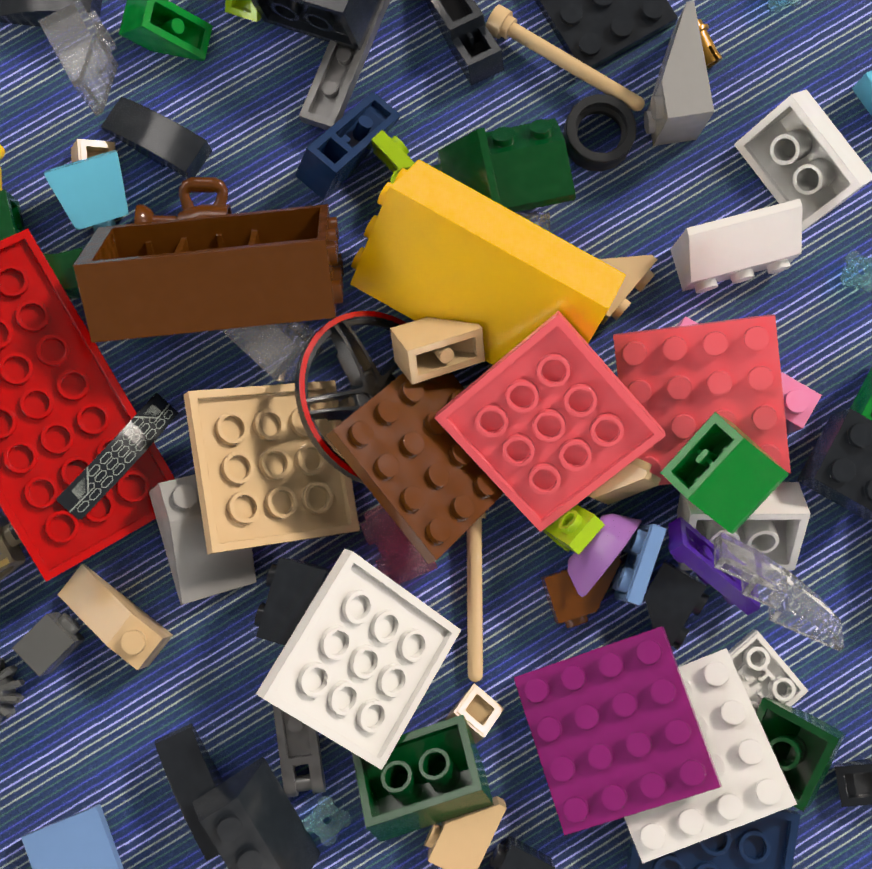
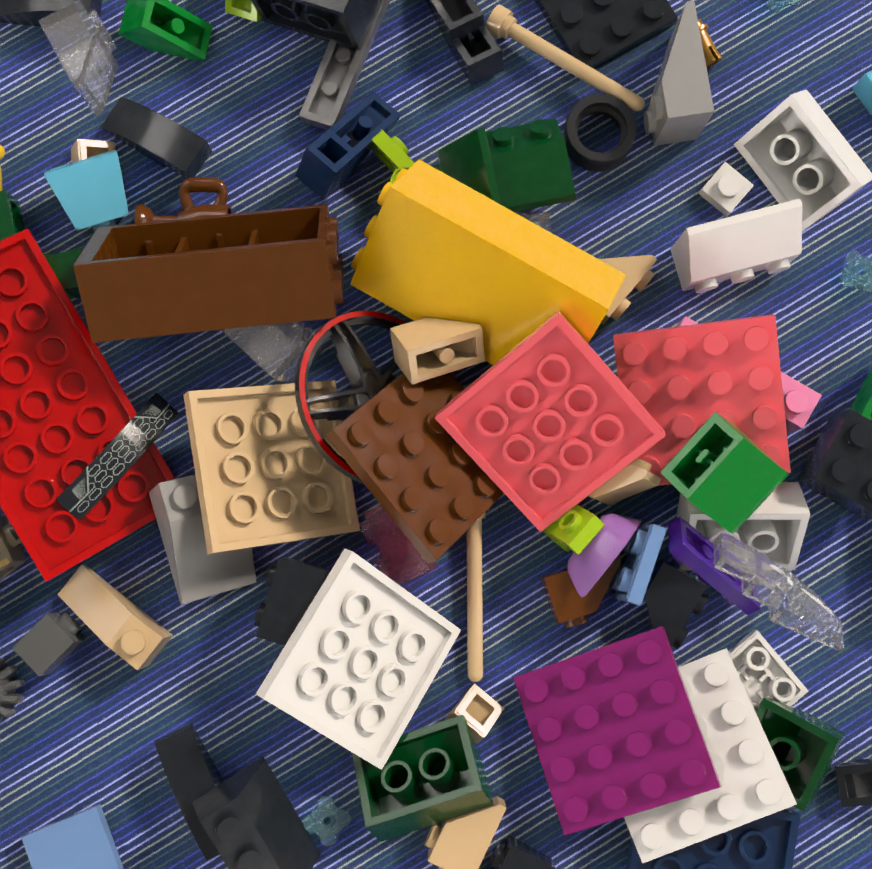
flat silver plate [273,705,326,798] -> none
none -> white plate [698,162,754,217]

